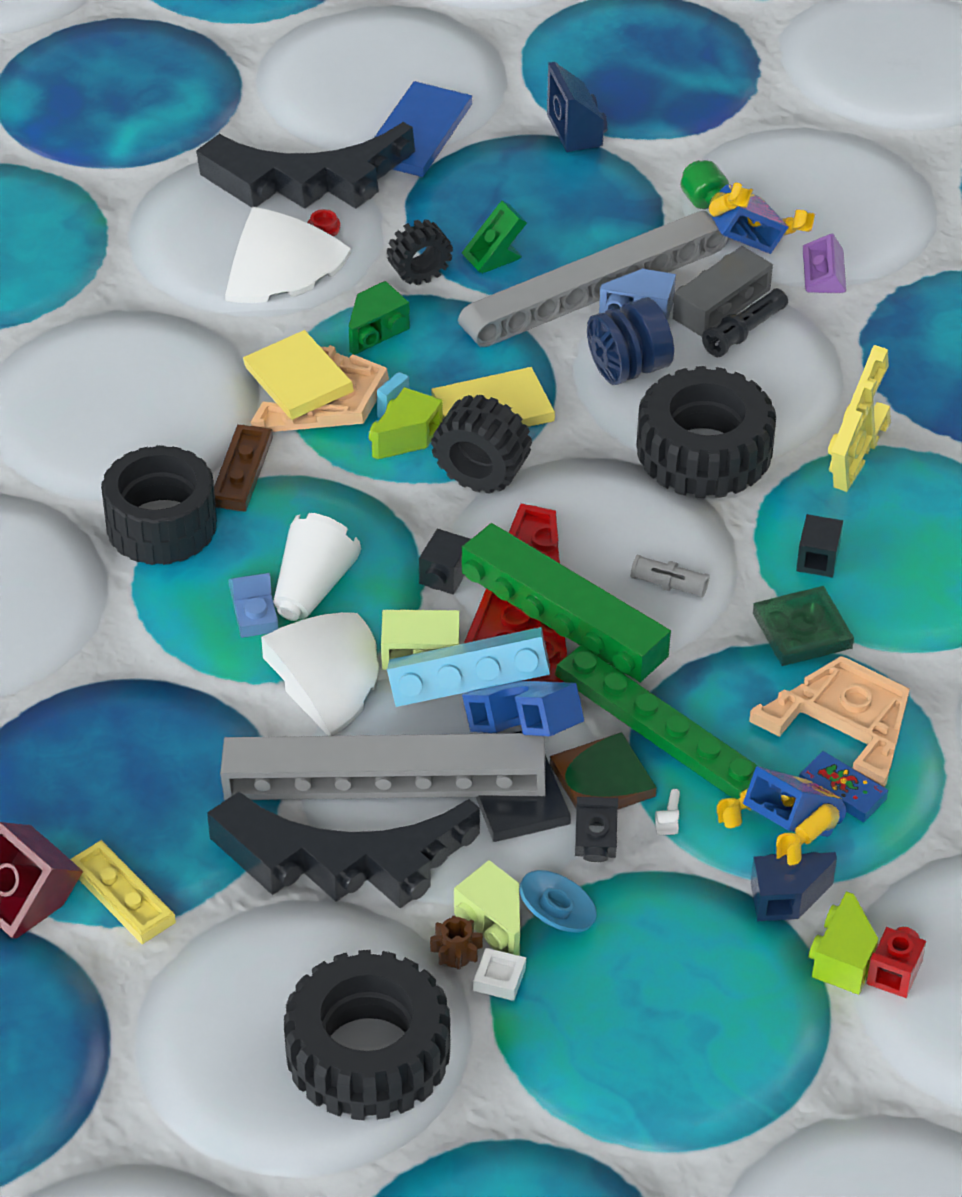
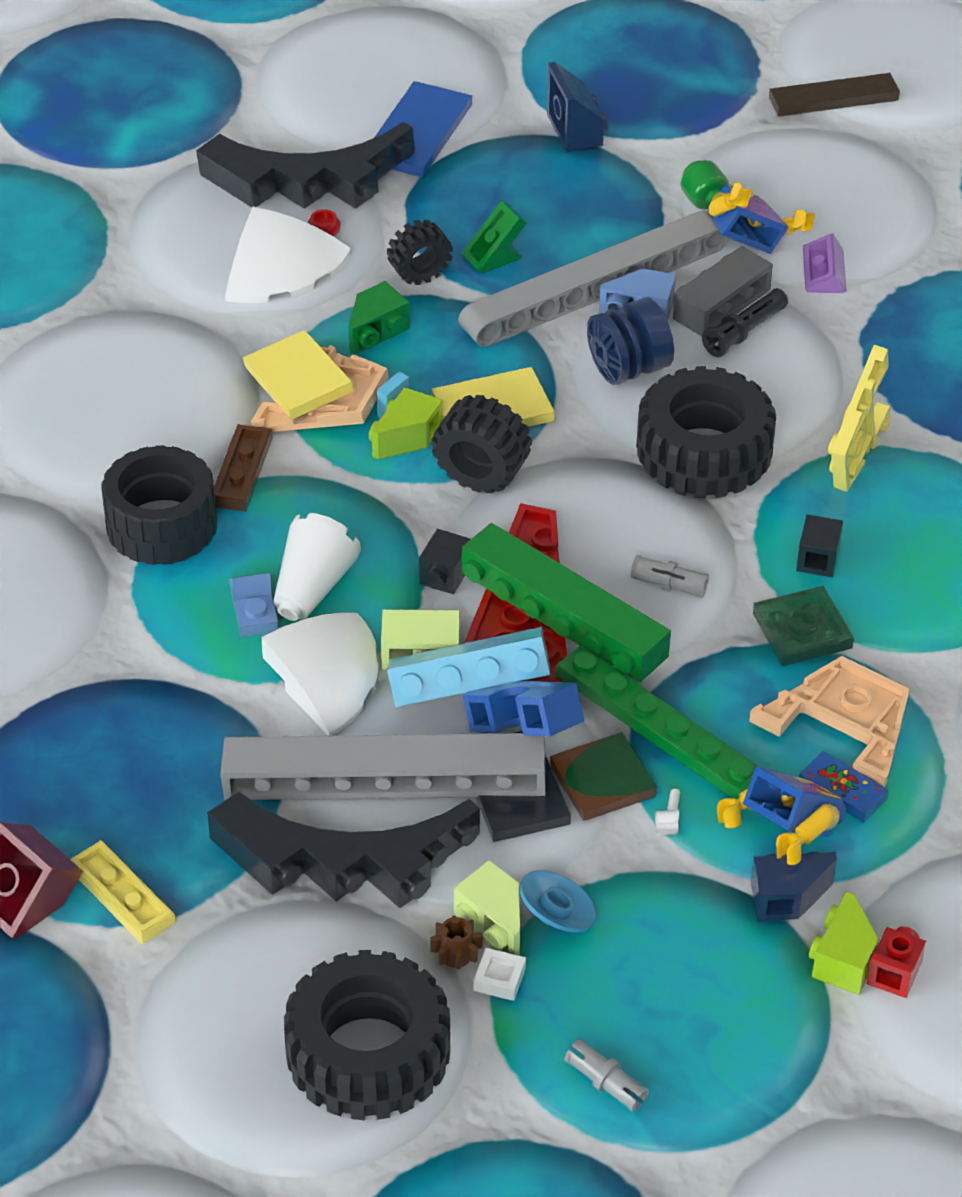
black brick [575,797,618,862] -> none
none -> light grey pin [564,1038,650,1112]
none -> dark brown tile [769,73,900,116]

